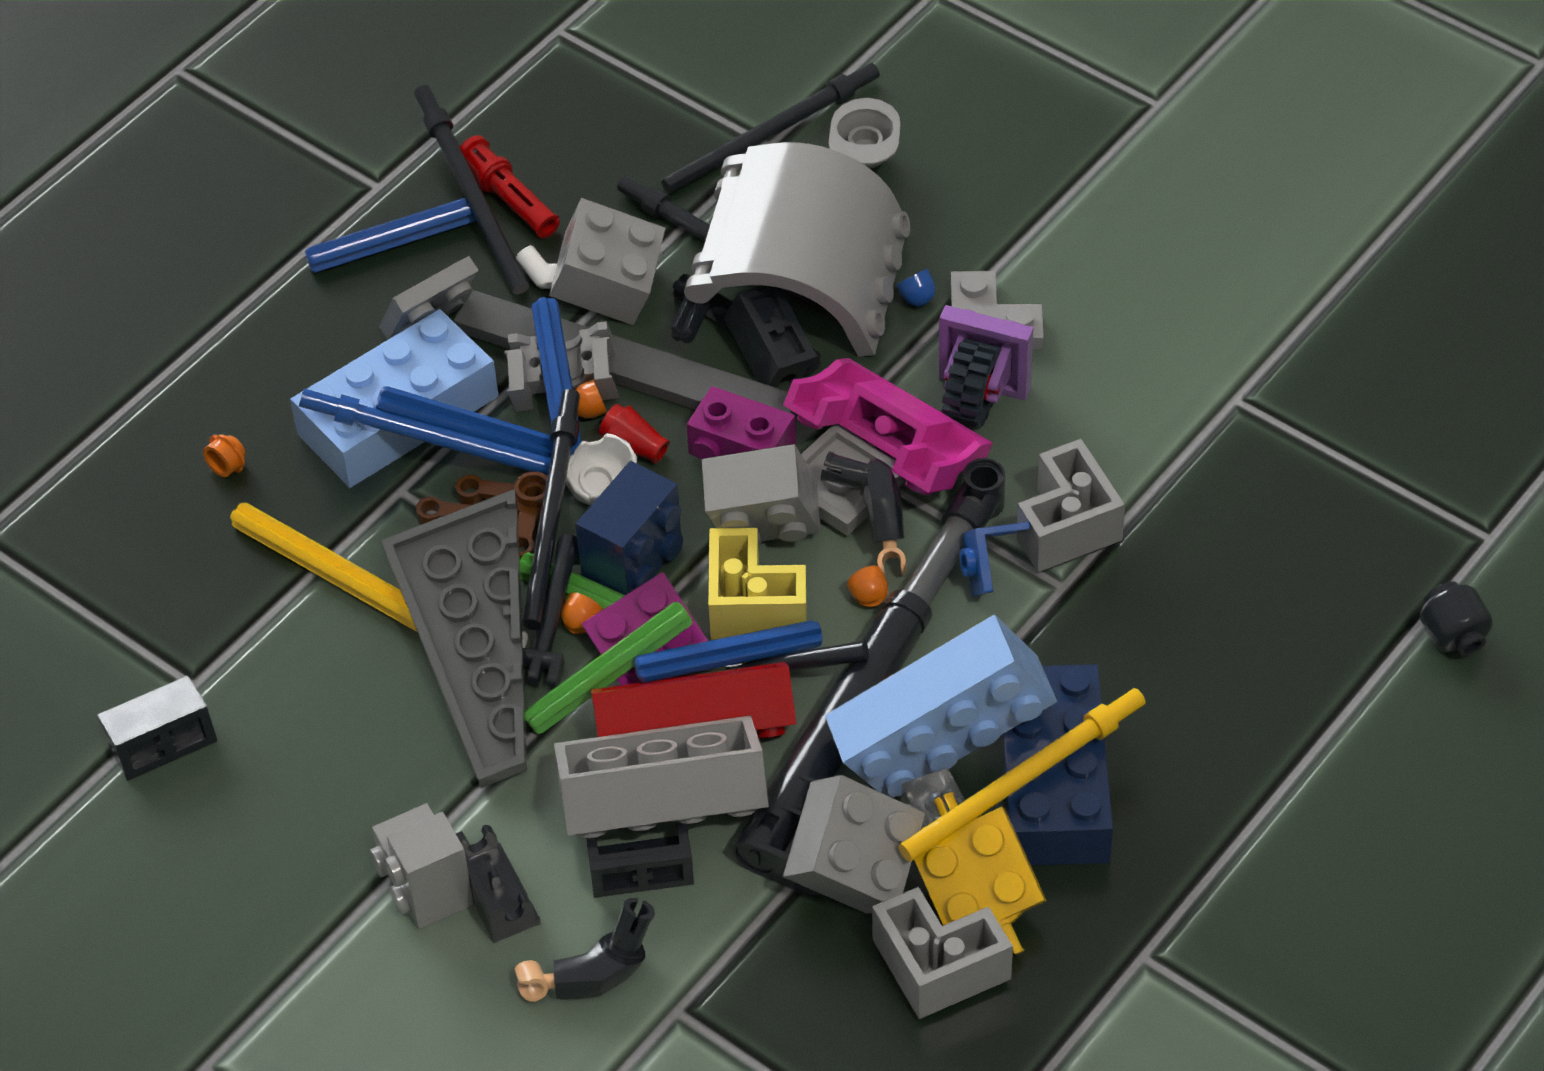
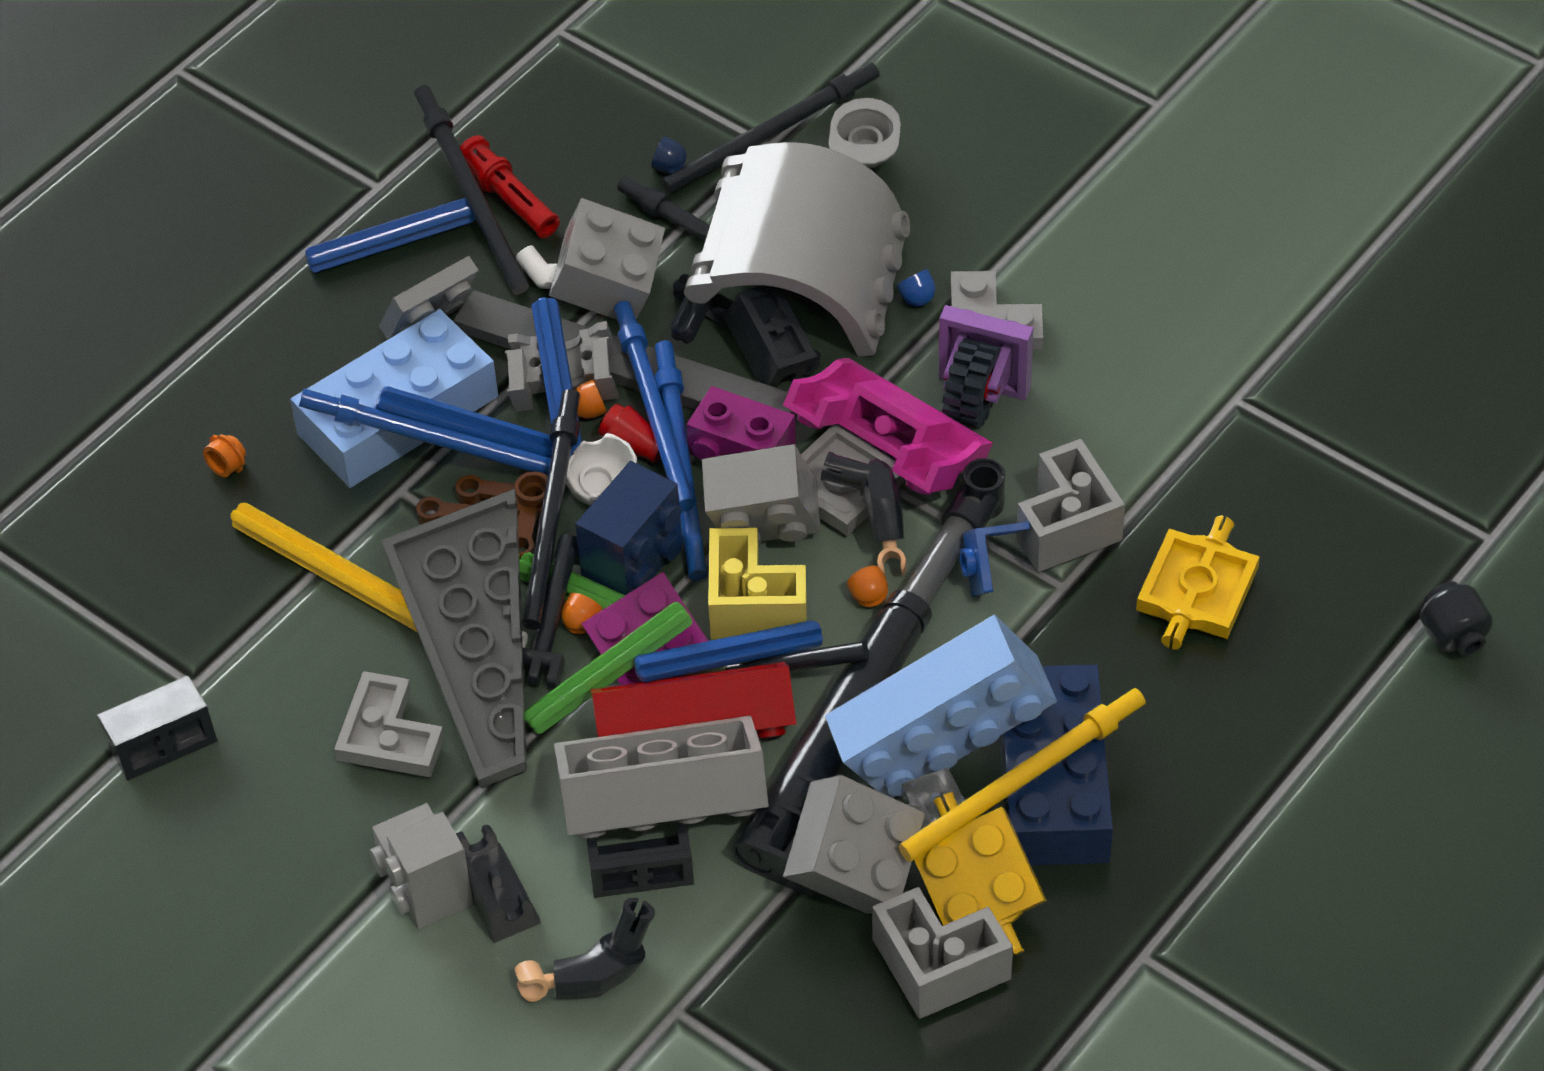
none -> light grey plate [334,671,445,777]
none -> blue bar [614,301,695,511]
none -> dark blue hinge [651,136,687,174]
none -> blue bar [655,340,707,580]
none -> yellow plate [1136,515,1260,650]

